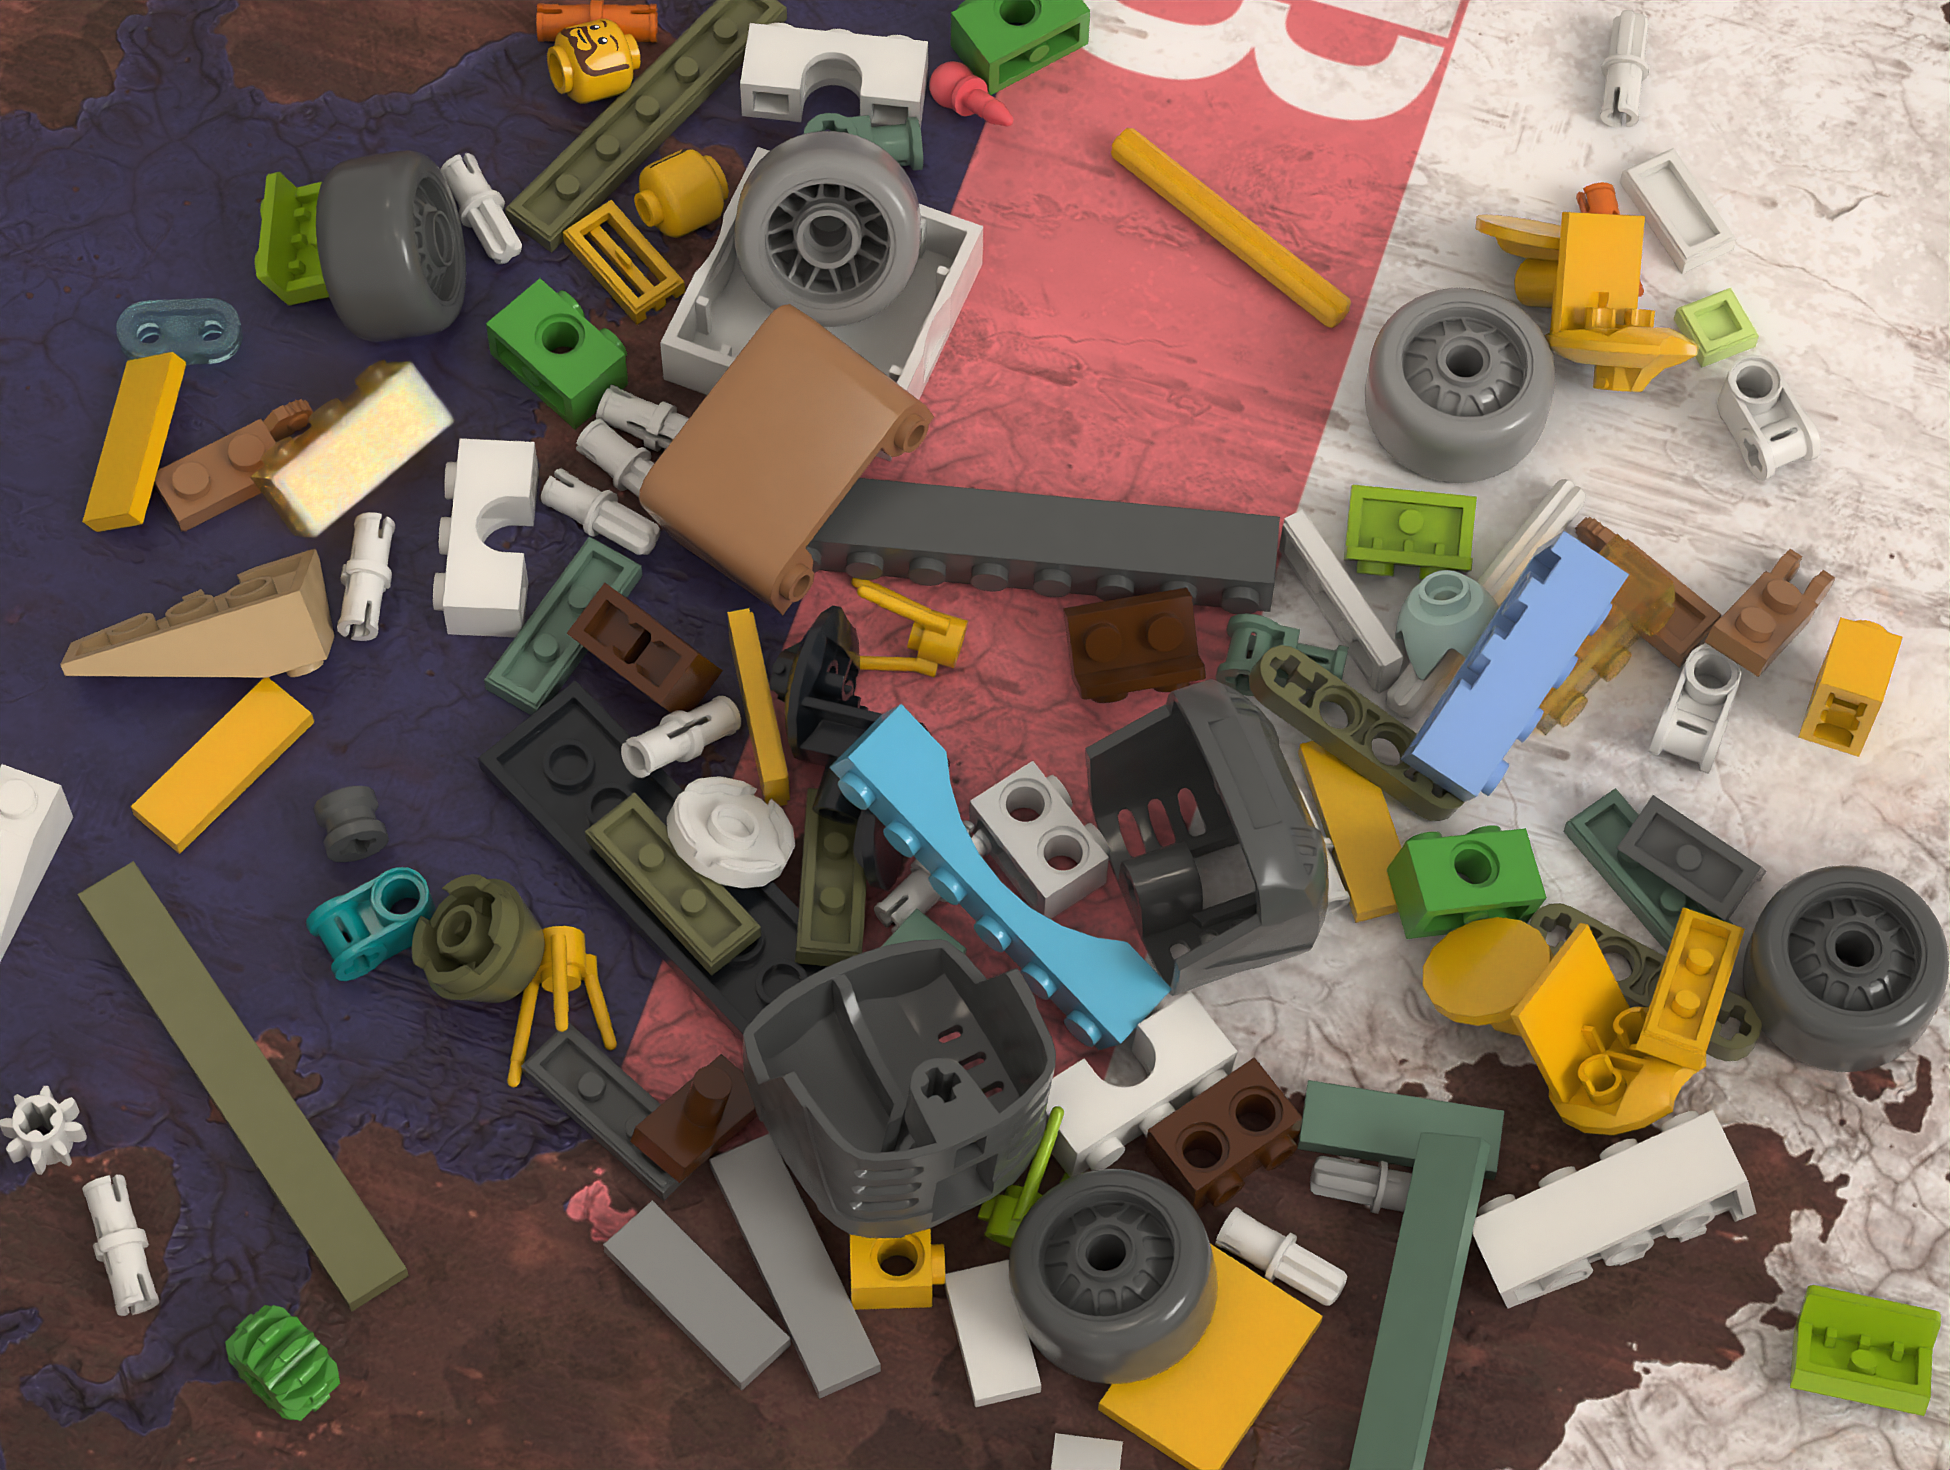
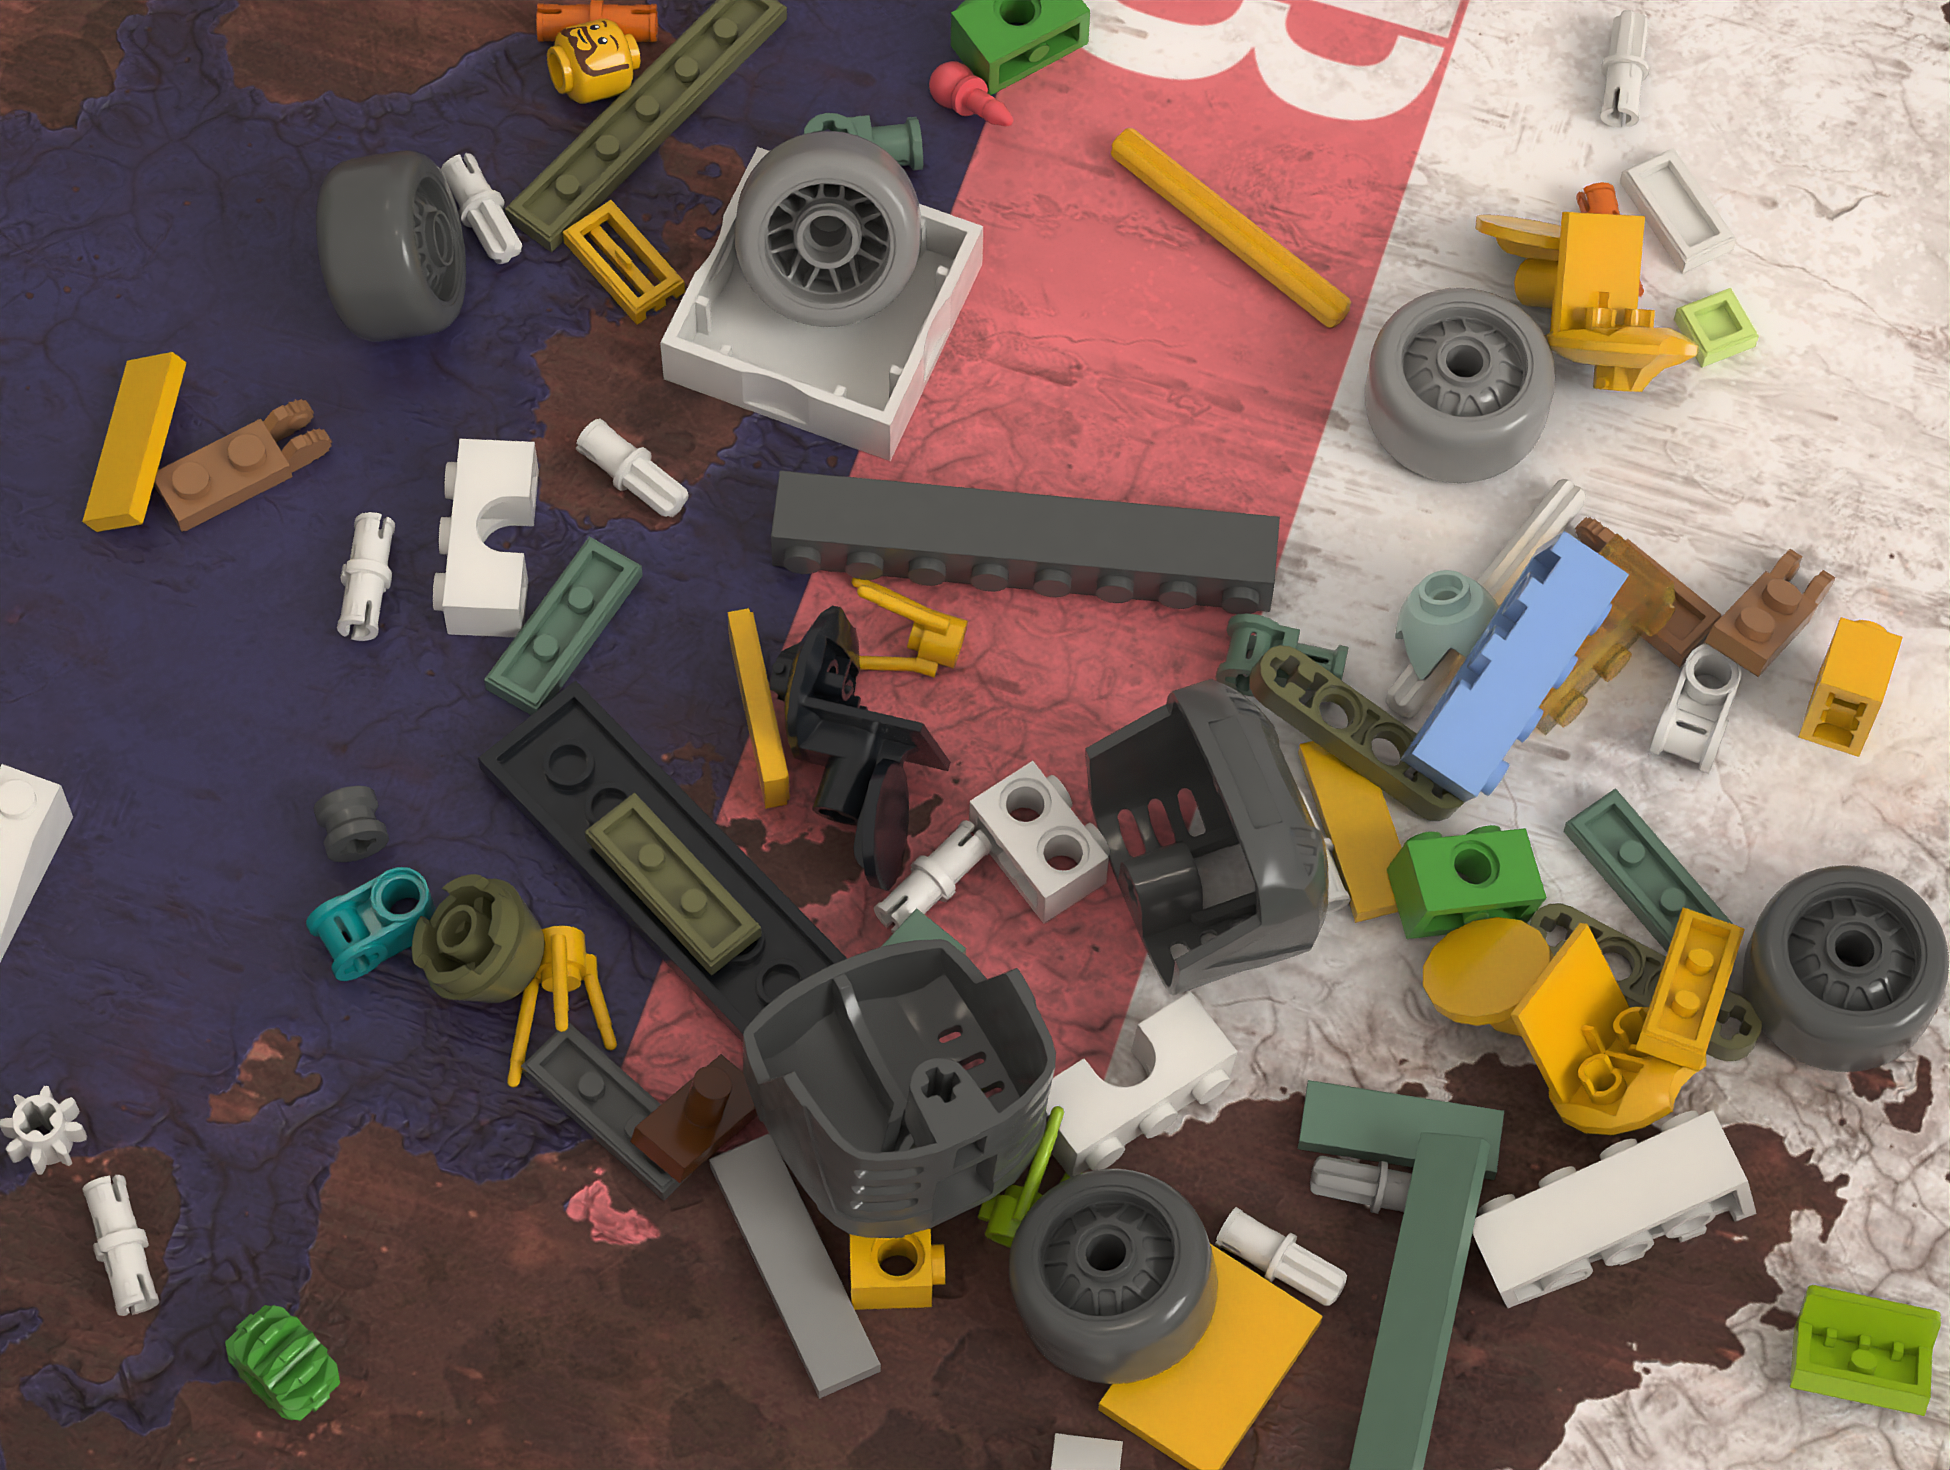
tan wedge [60,548,334,678] -> none
olive tile [77,861,409,1312] -> none
clear light blue plate [116,298,243,365] -> none
yellow tile [131,677,314,854] -> none
clear yellow brick [250,360,455,537] -> none
lime bracket [255,172,329,306] -> none
bright green brick [486,278,628,430] -> none
white axle [541,468,661,555] -> none
reddish brown brick [567,583,723,713] -> none
white pin [596,385,689,452] -> none
light grey tile [603,1200,791,1391] -> none
white pin [621,696,741,778] -> none
yellow head [634,149,729,238] -> none
medium nougat windscreen [639,304,934,615] -> none
white tile [667,776,795,889] -> none
white arch [740,23,928,128] -> none
olive tile [795,788,867,966] -> none
medium azure arch [829,704,1172,1050] -> none
white tile [944,1260,1041,1407] -> none
reddish brown bracket [1063,587,1206,703] -> none
reddish brown brick [1145,1057,1303,1211] -> none
white tile [1279,509,1403,694] -> none
lime bracket [1344,485,1477,580] -> none
dark grey panel [1617,795,1767,922] -> none
white piece [1717,354,1821,481] -> none

